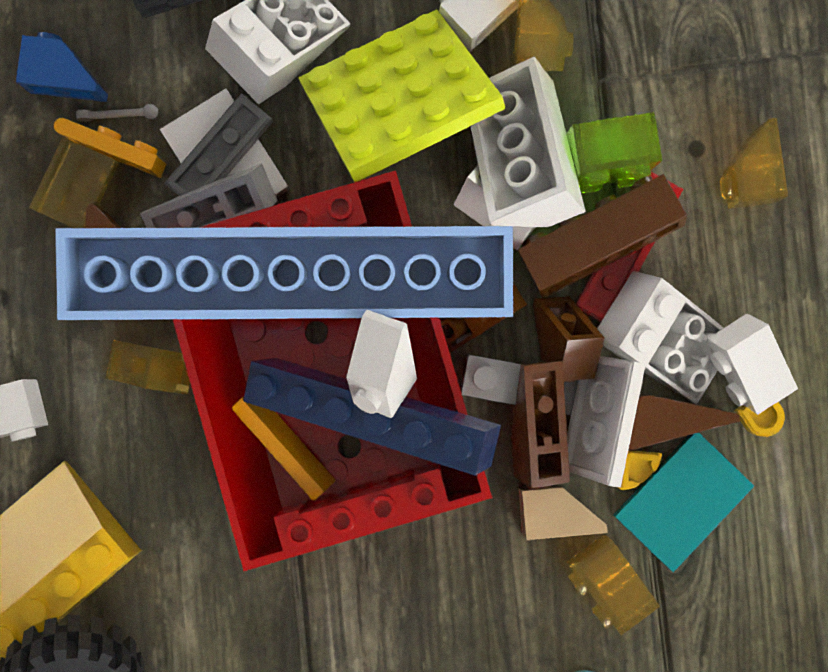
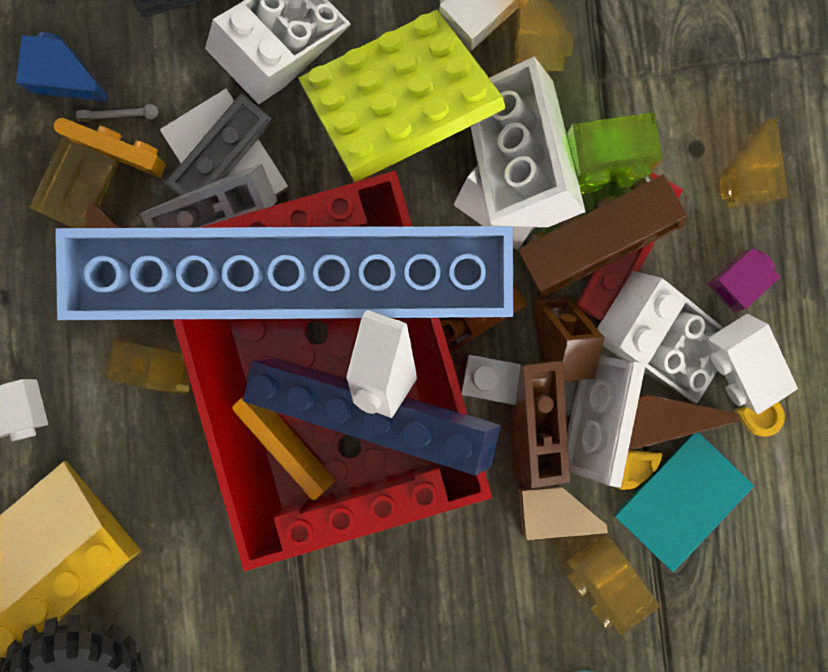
none -> magenta brick [707,247,781,312]

